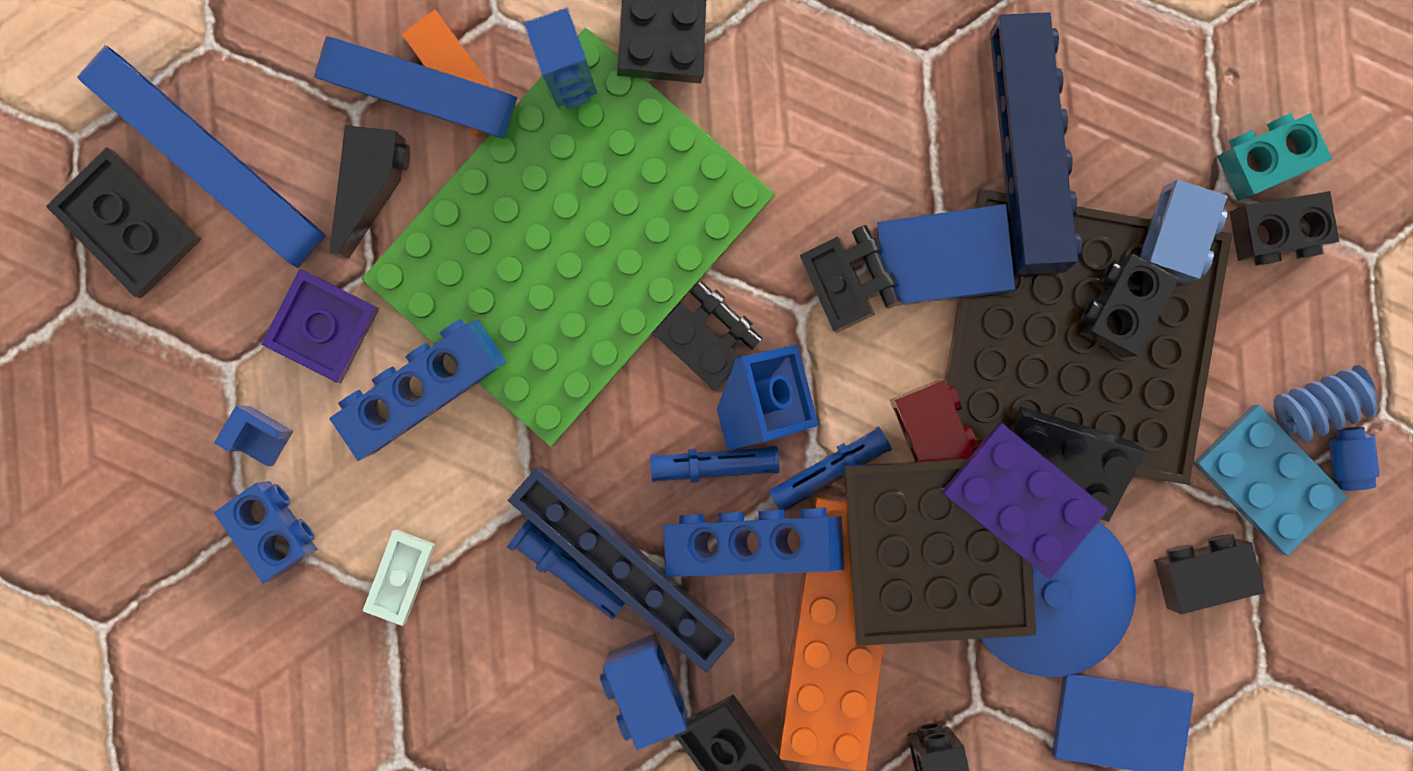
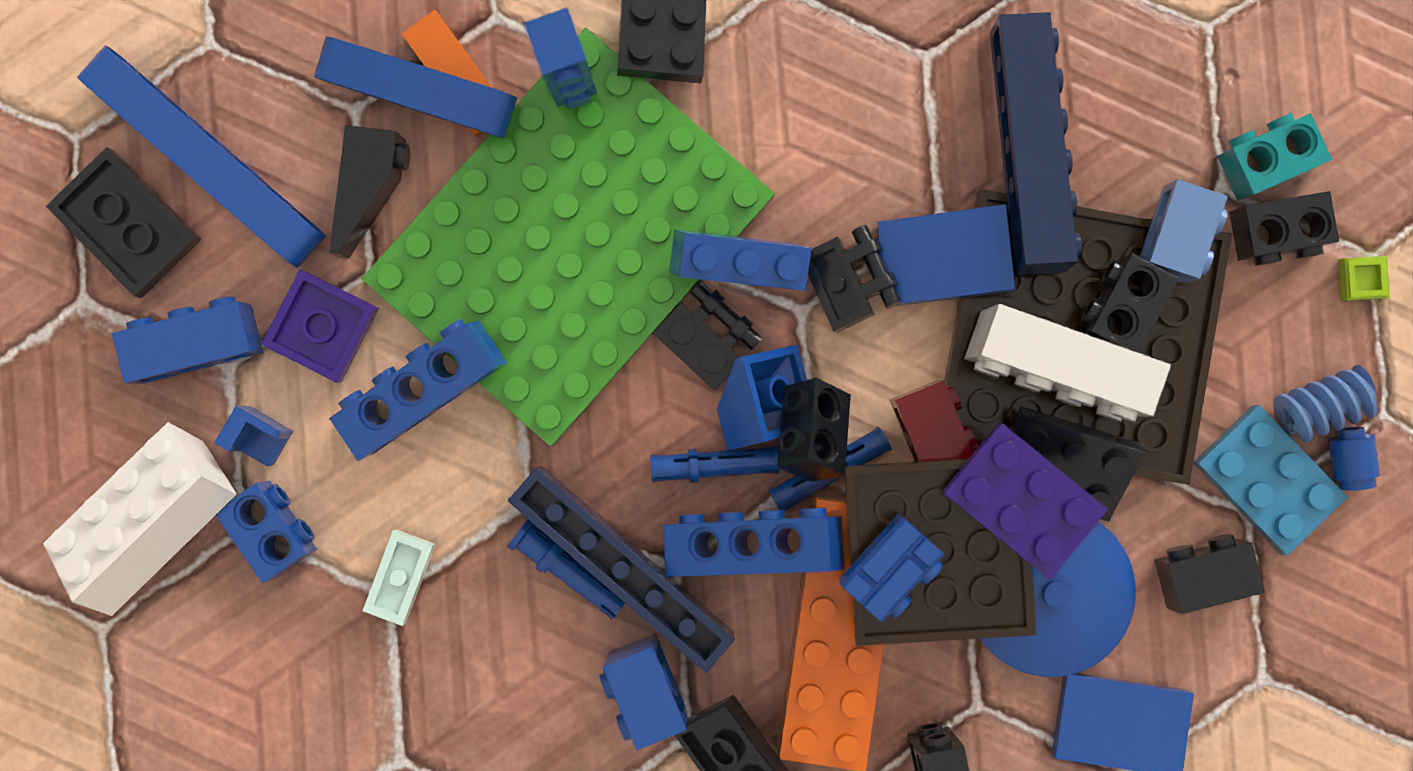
none -> white brick [43,422,237,616]
none -> blue brick [112,297,263,384]
none -> blue brick [669,230,812,291]
none -> black brick [777,378,851,482]
none -> blue brick [839,513,944,622]
none -> white brick [964,304,1171,422]
none -> lime tile [1338,256,1390,301]

